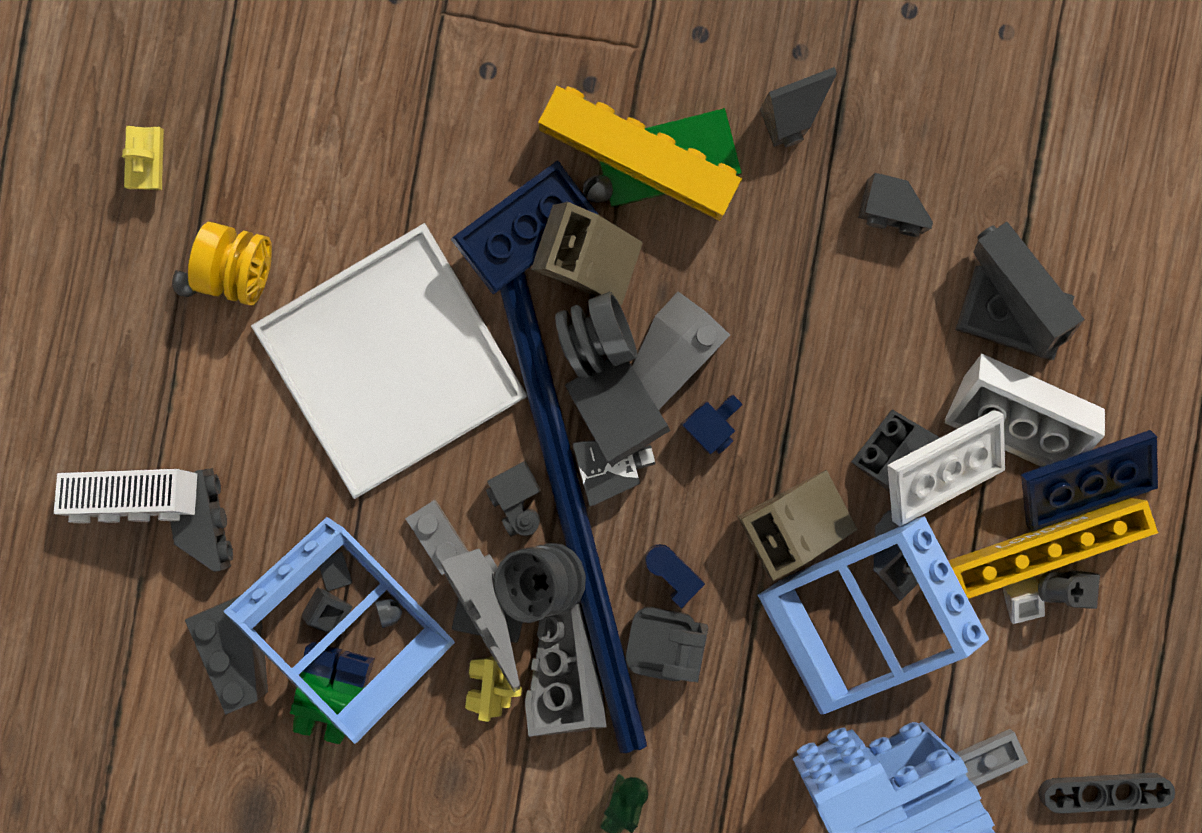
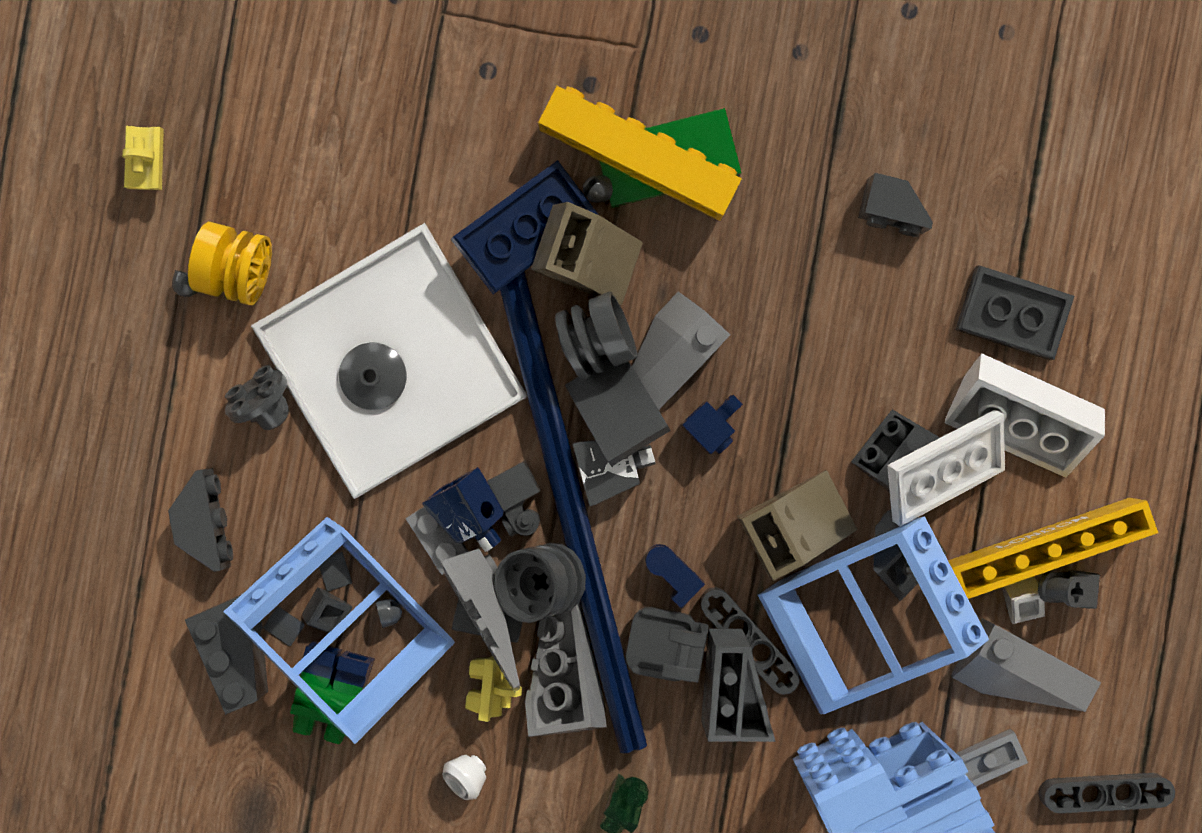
white brick [54,469,197,523] -> none
dark grey slope [760,67,837,148] -> none
dark grey slope [973,222,1085,358] -> none
dark blue tile [1021,430,1158,532] -> none
none -> dark grey plate [225,365,289,430]
none -> dark grey sticker [263,607,305,646]
none -> dark grey dish [339,342,407,410]
none -> dark blue torso [422,467,503,552]
none -> white cone [442,755,486,800]
none -> dark grey beam [700,587,799,695]
none -> dark grey wedge [701,629,776,742]
none -> light grey wedge [951,618,1101,712]

